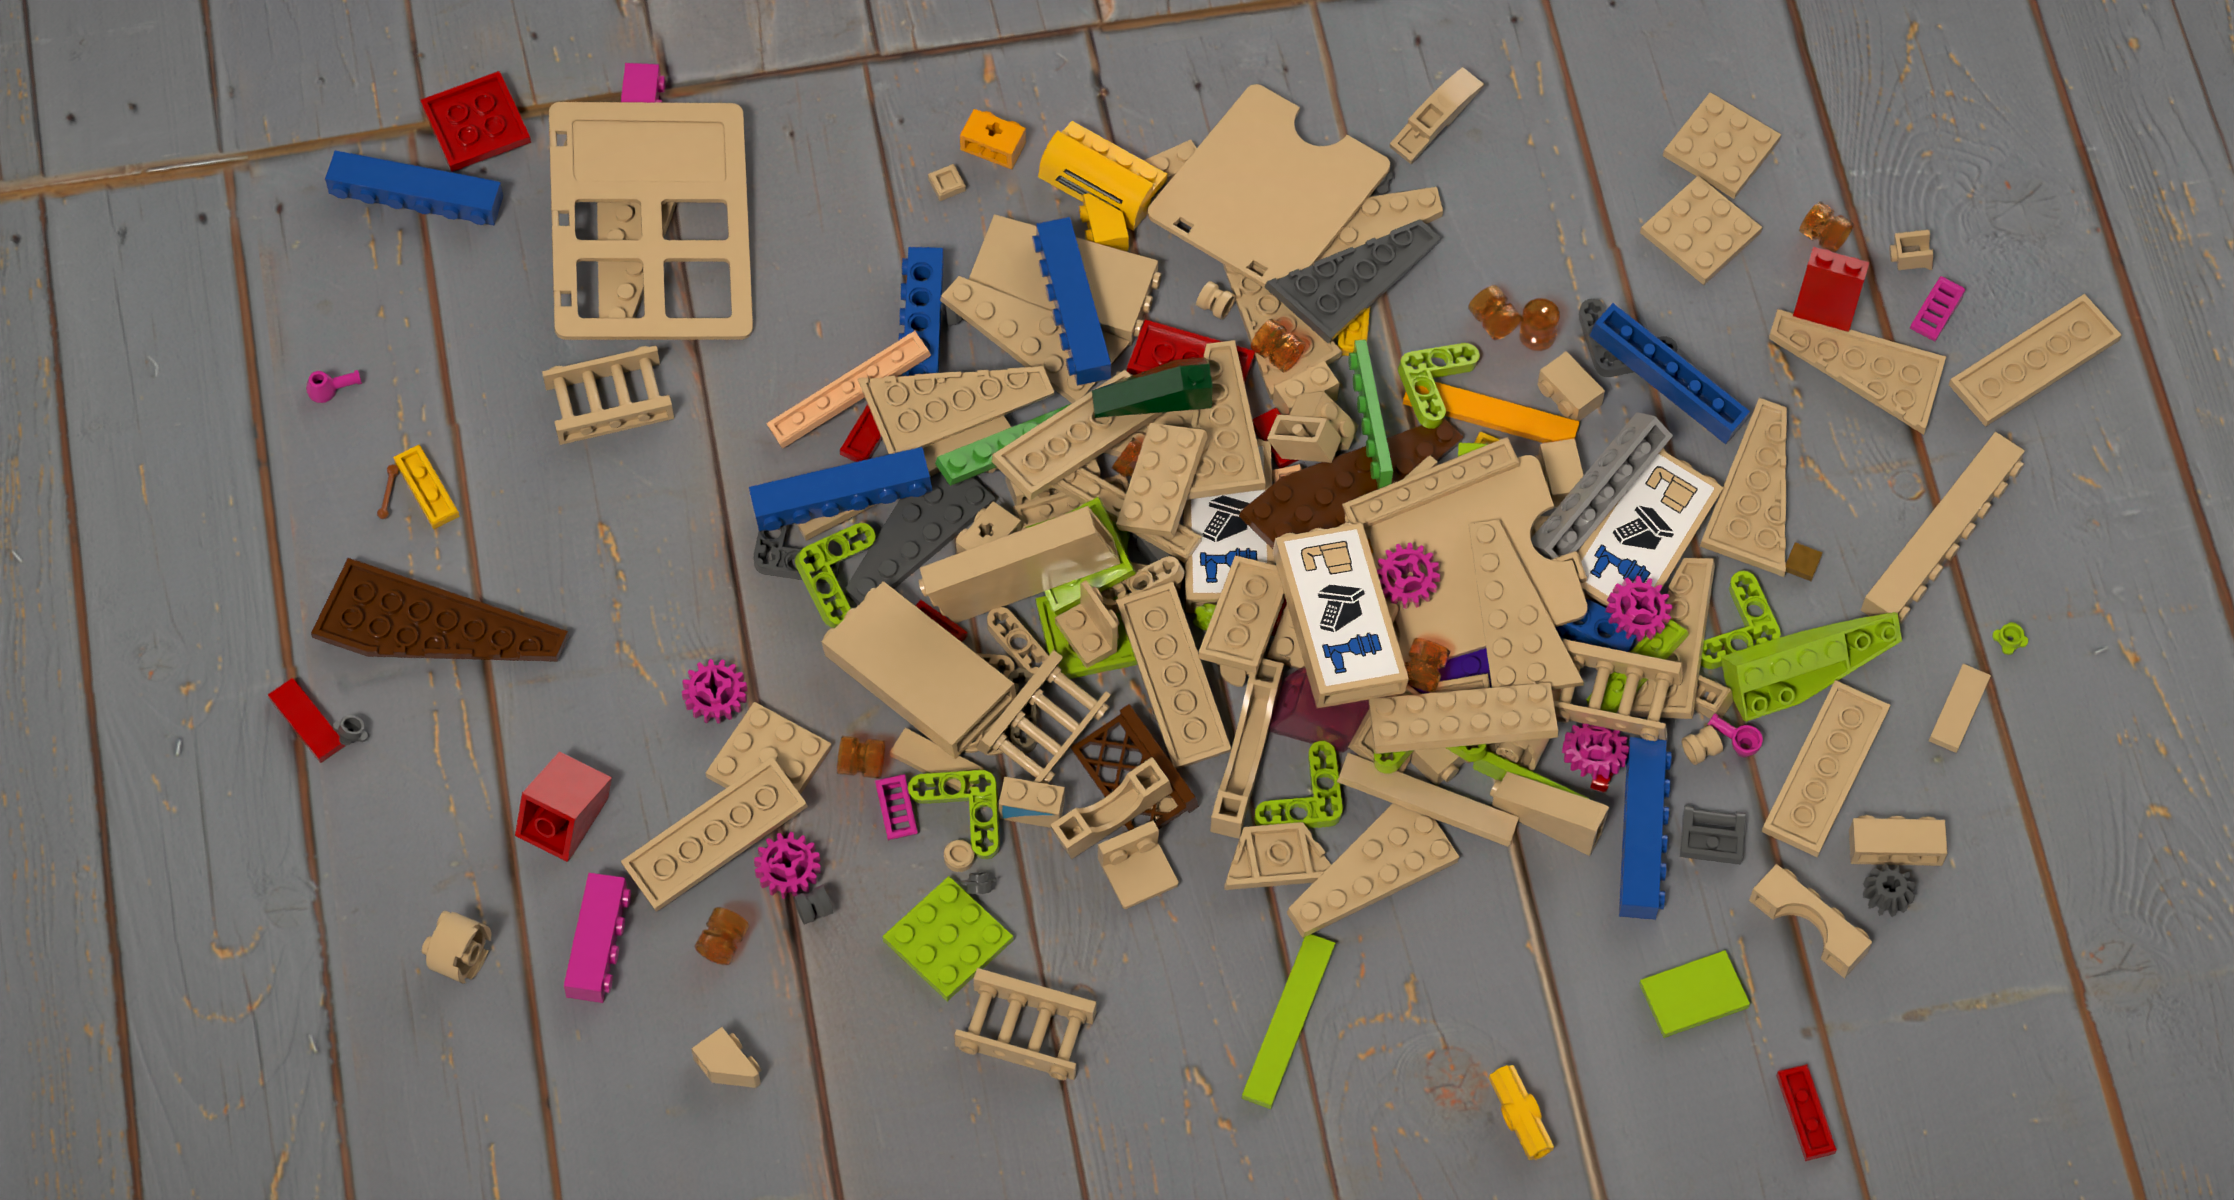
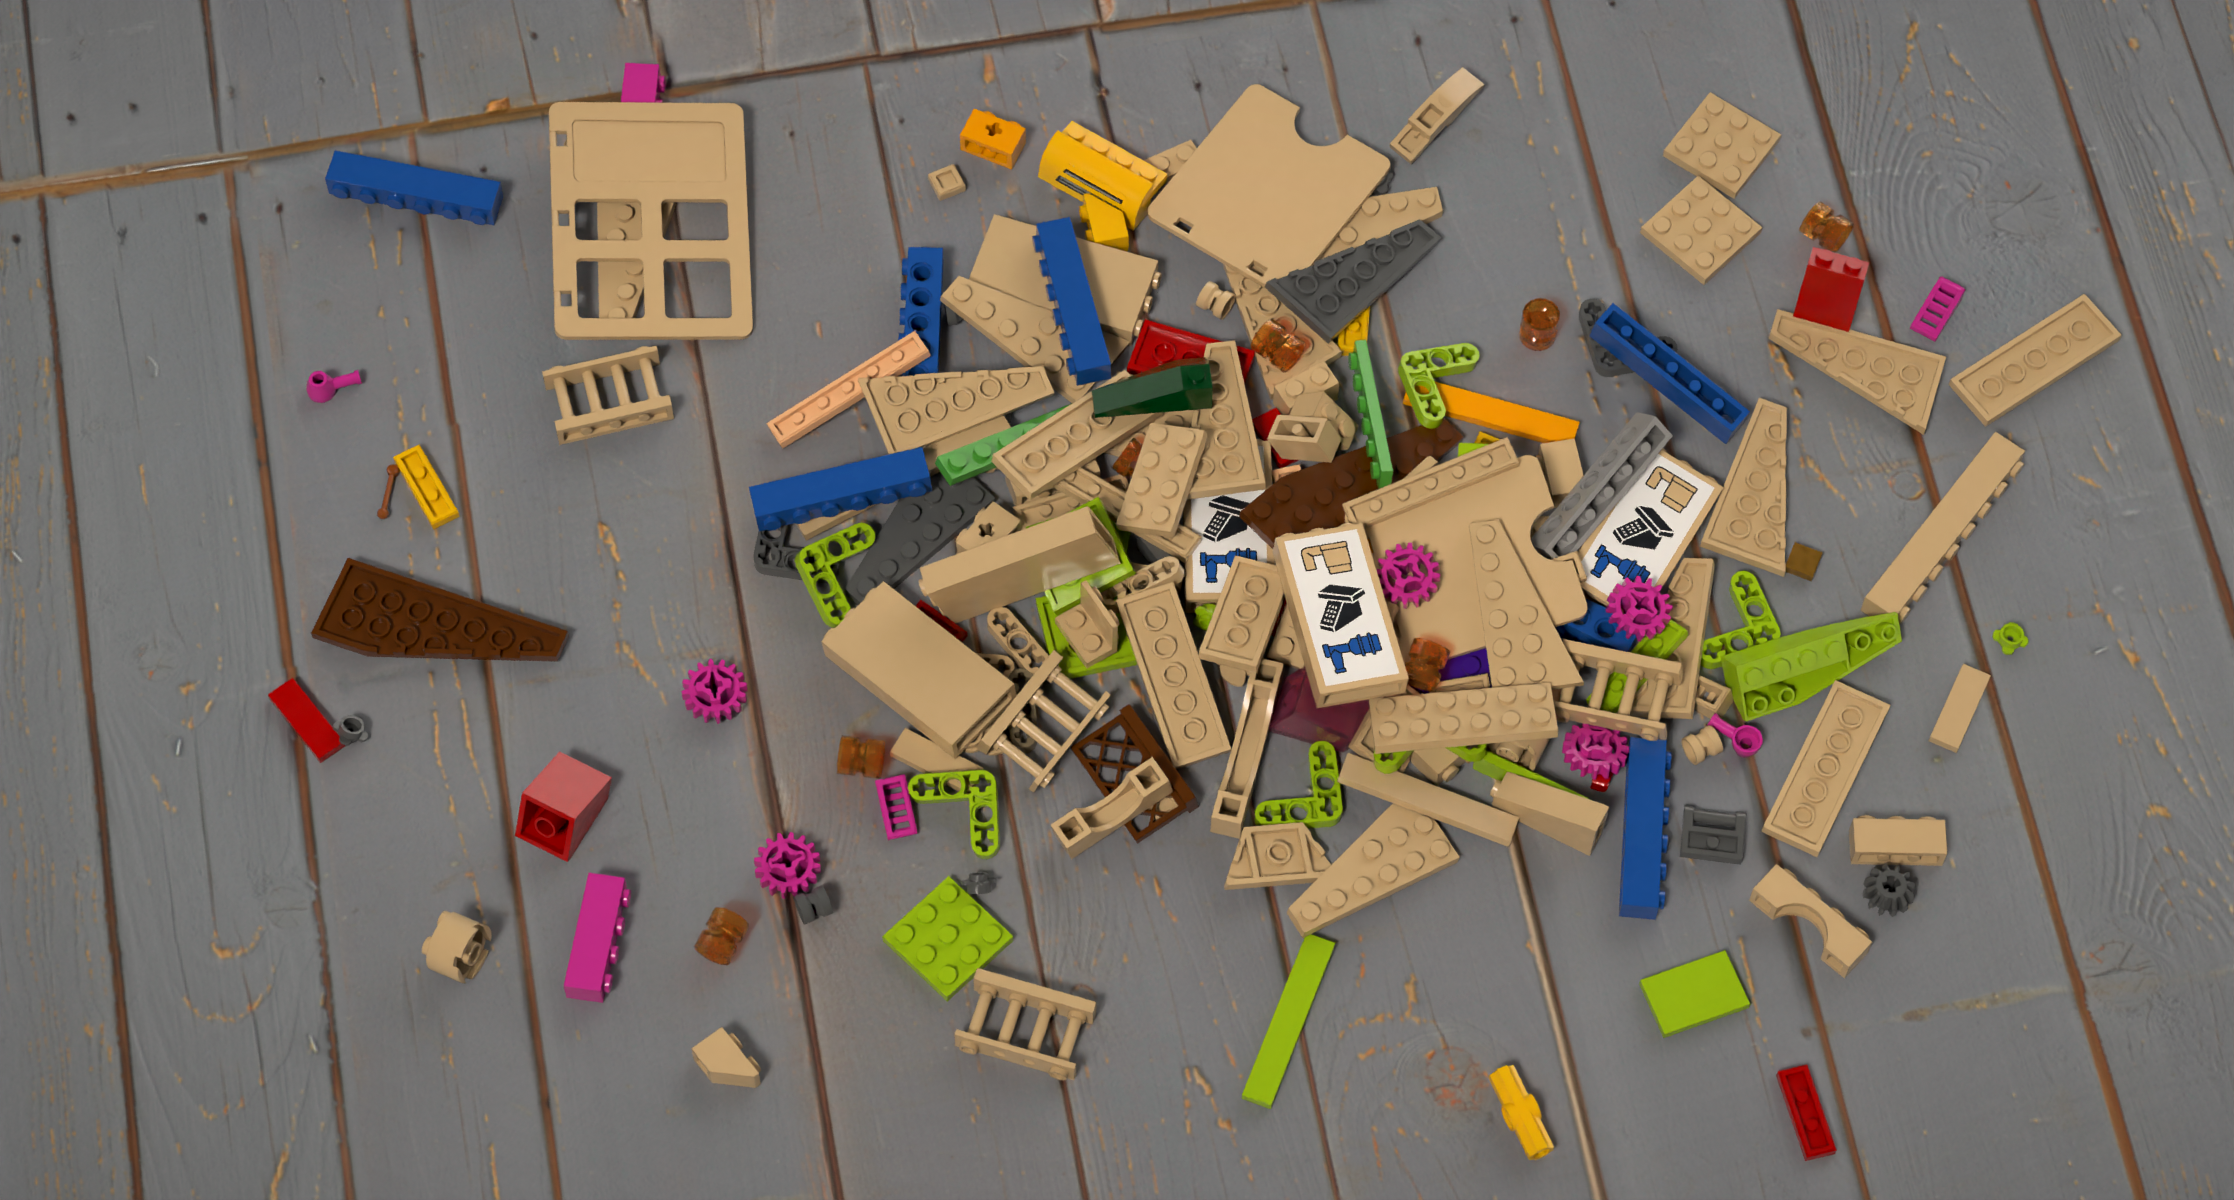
red plate [420,71,531,172] -> none
tan plate [621,757,808,912] -> none
tan plate [706,702,832,795] -> none
red tile [840,404,882,462] -> none
tan tile [944,840,975,872] -> none
tan brick [999,777,1065,828] -> none
tan bracket [1098,820,1178,909] -> none
clear orange wheel [1468,285,1522,340] -> none
tan brick [1538,351,1605,421] -> none
tan window [1889,230,1933,270] -> none

